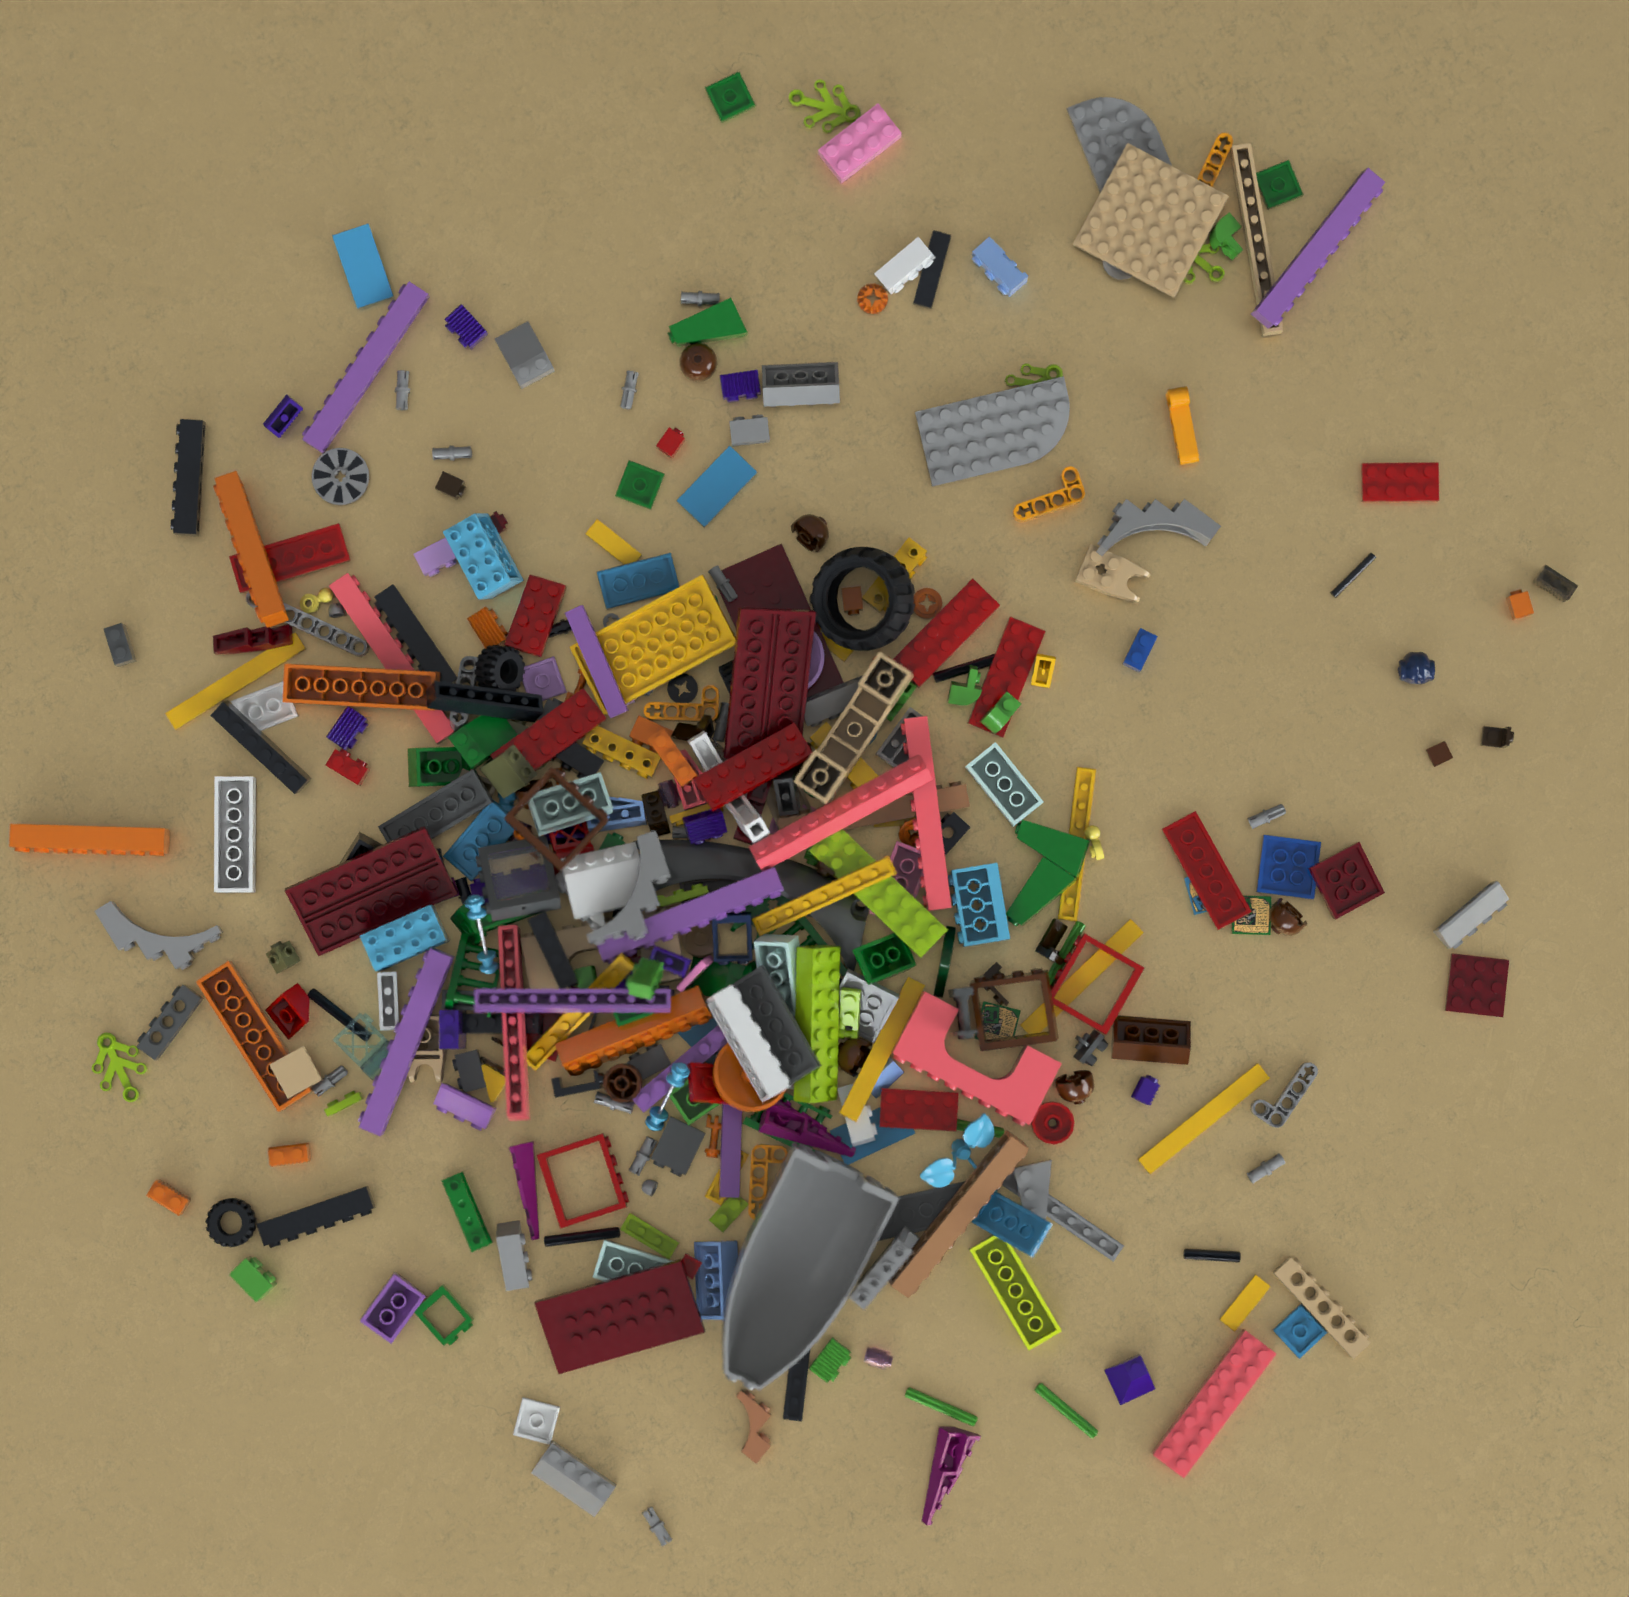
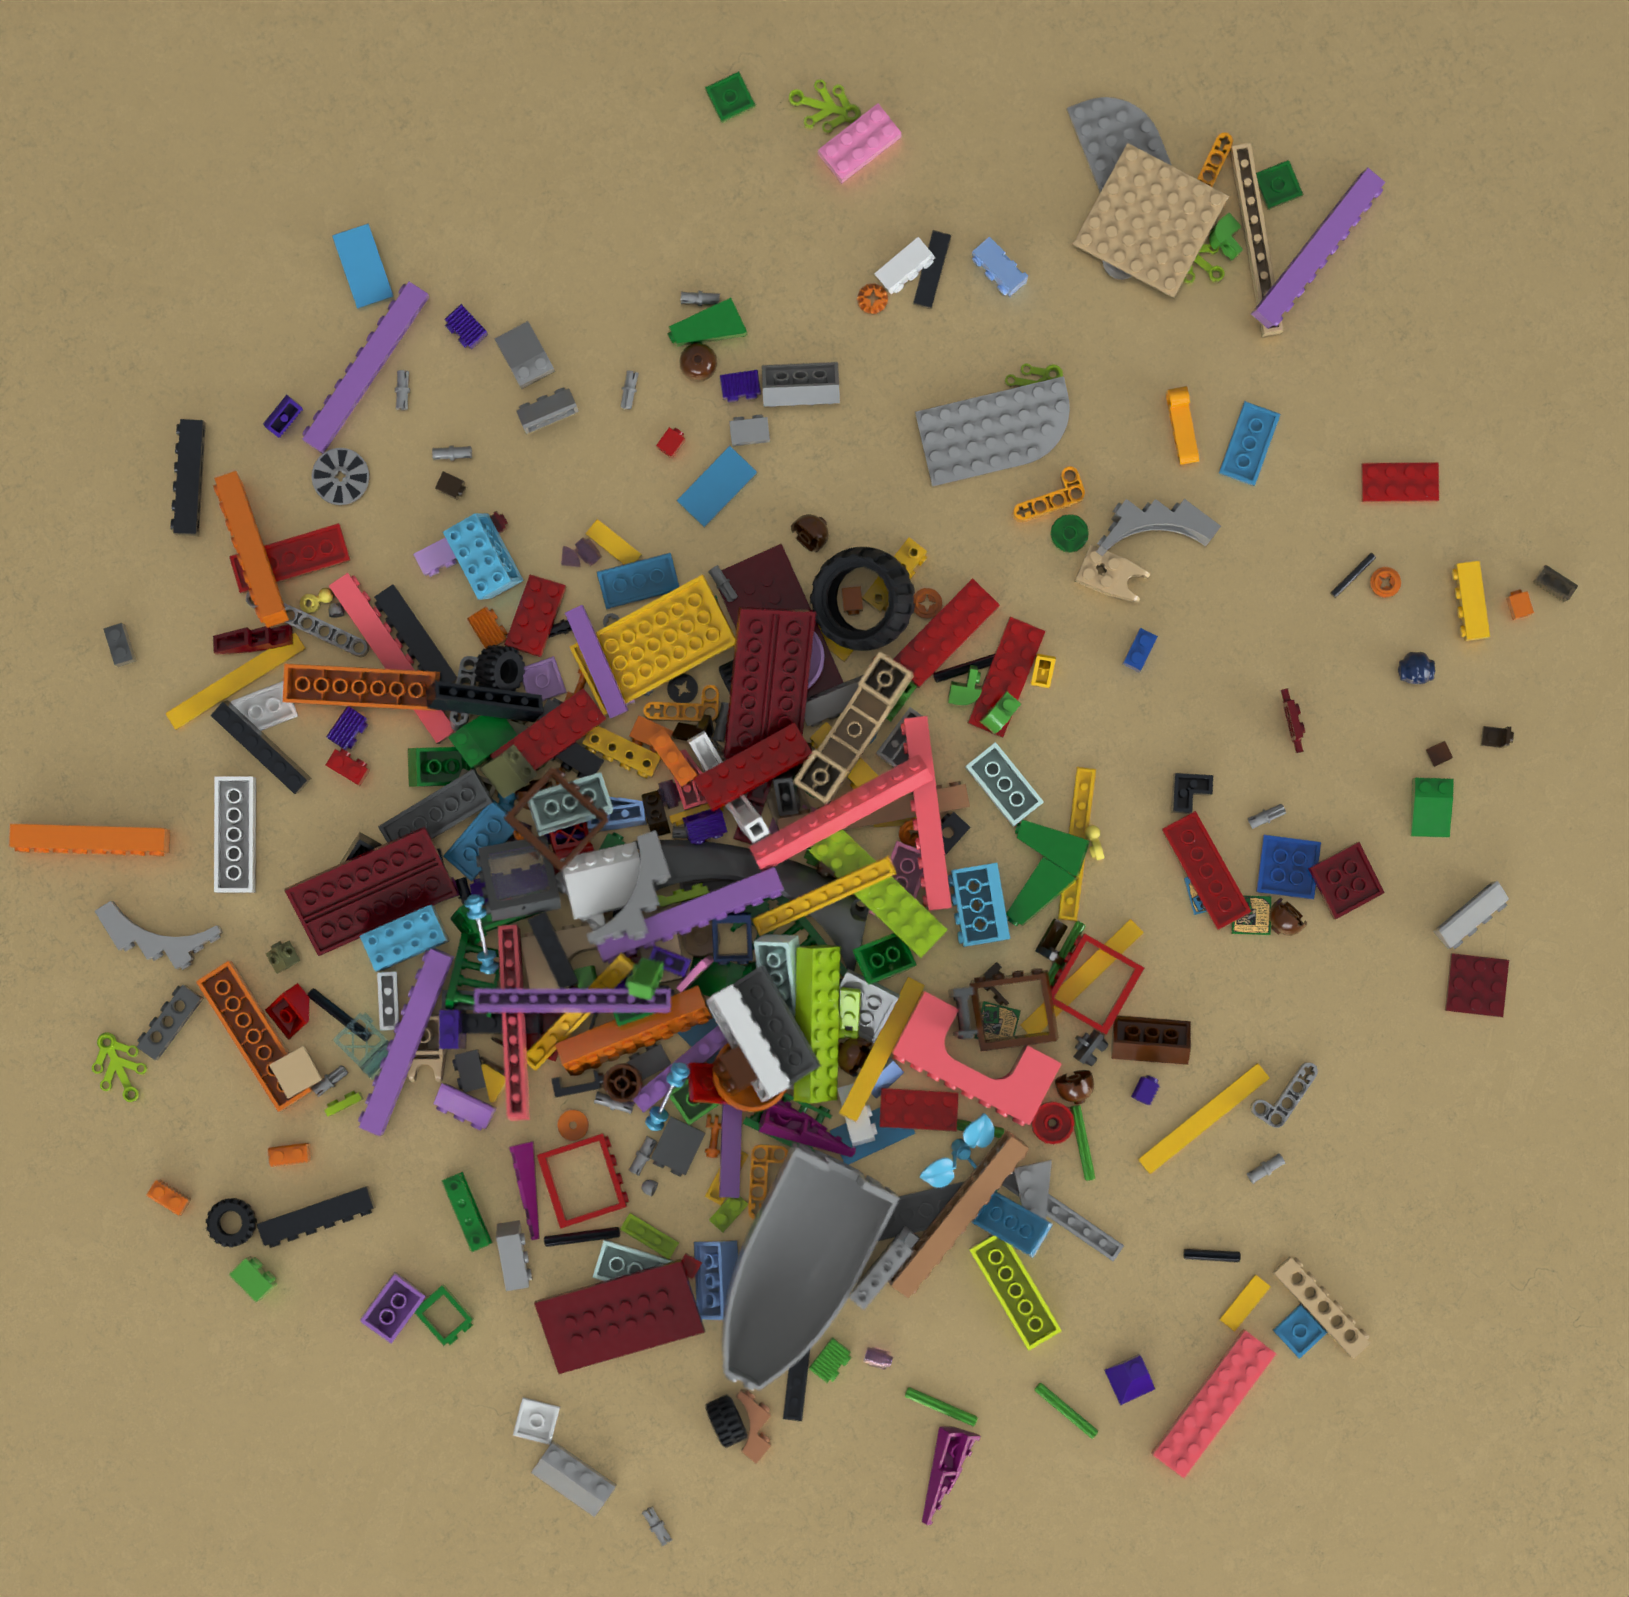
green tile [615,460,665,510] -> none
dark green beam [933,926,956,998] -> none
none -> light grey slope [516,387,579,434]
none -> orange piece [558,1110,589,1141]
none -> tile [561,546,580,567]
none -> brick [574,538,602,566]
none -> black tyre [706,1394,747,1448]
none -> reddish brown brick [713,1045,759,1096]
none -> green tile [1050,514,1089,553]
none -> bright green axle [1070,1105,1095,1181]
none -> black brick [1171,773,1214,814]
none -> dark azure tile [1219,401,1281,486]
none -> dark red plate [1280,688,1305,754]
none -> orange gear [1370,567,1401,598]
none -> green slope [1411,778,1454,837]
none -> yellow brick [1452,561,1490,641]

